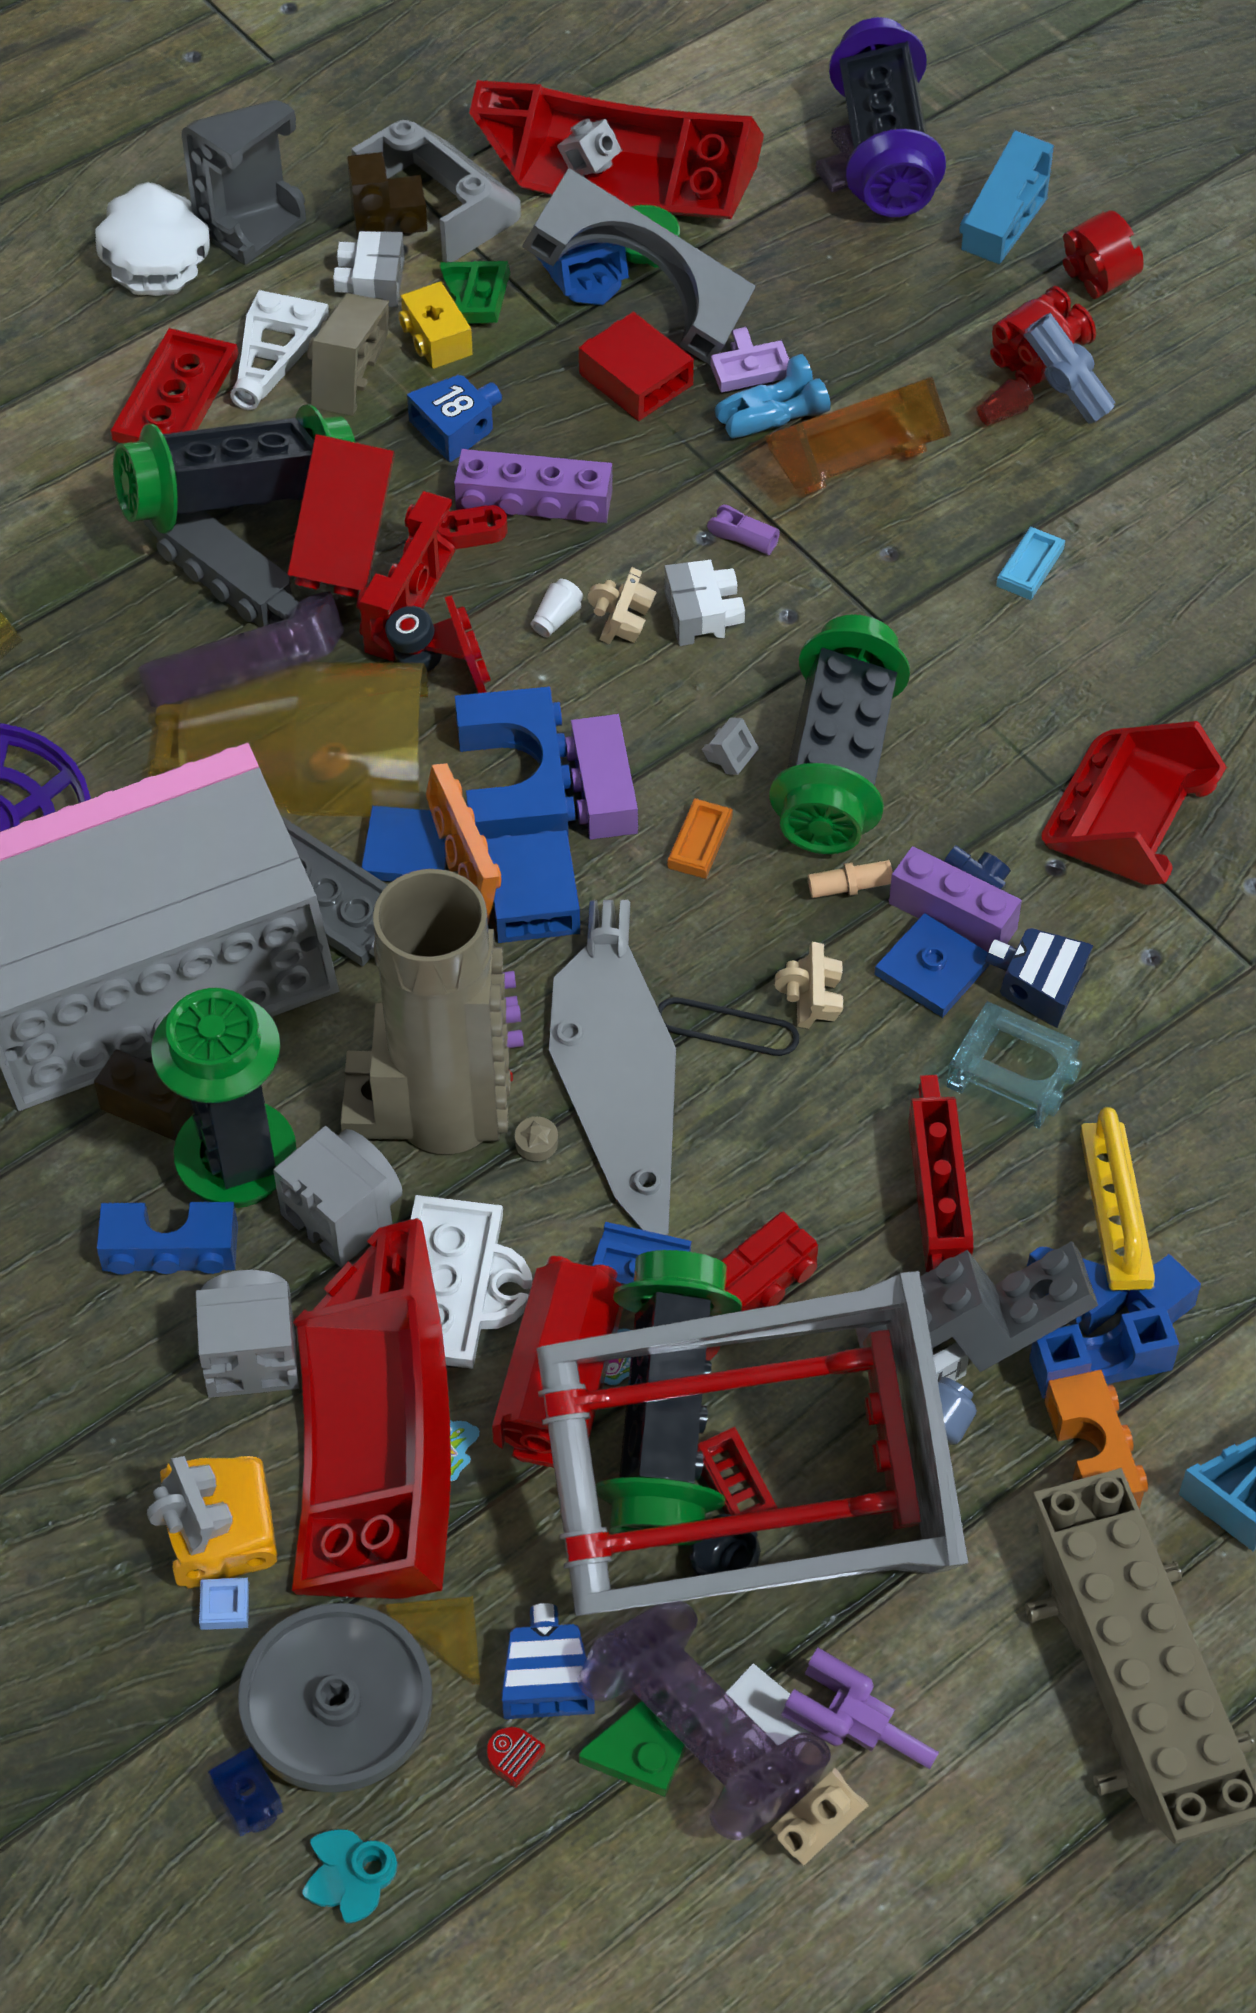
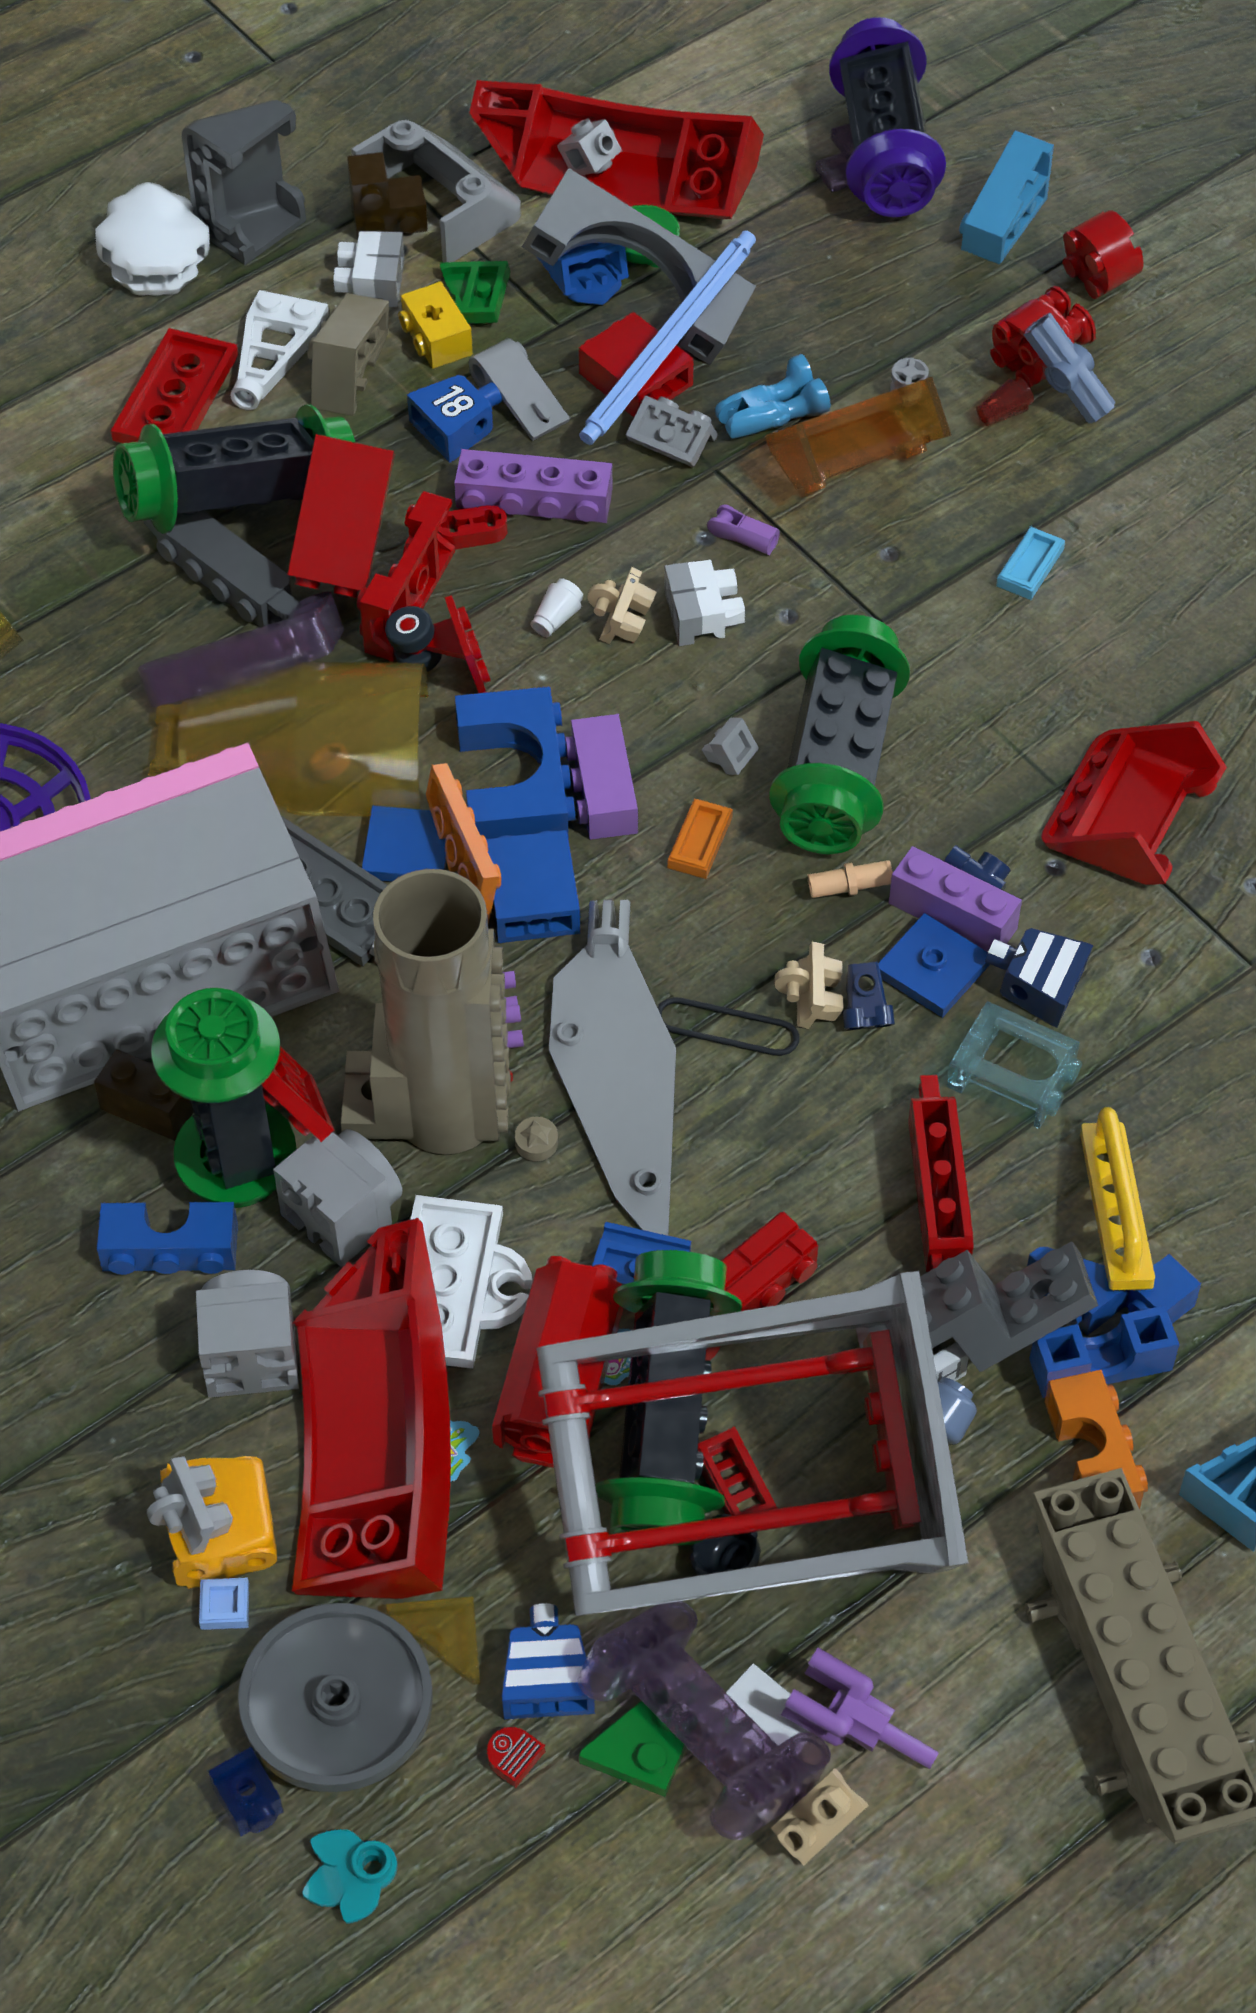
lavender plate [710,327,789,392] -> none
none -> red plate [262,1046,334,1142]
none -> light grey door [468,338,570,441]
none -> light blue piece [579,231,756,445]
none -> light grey bracket [626,395,718,468]
none -> dark blue plate [842,962,895,1030]
none -> light grey wheel [890,358,929,405]

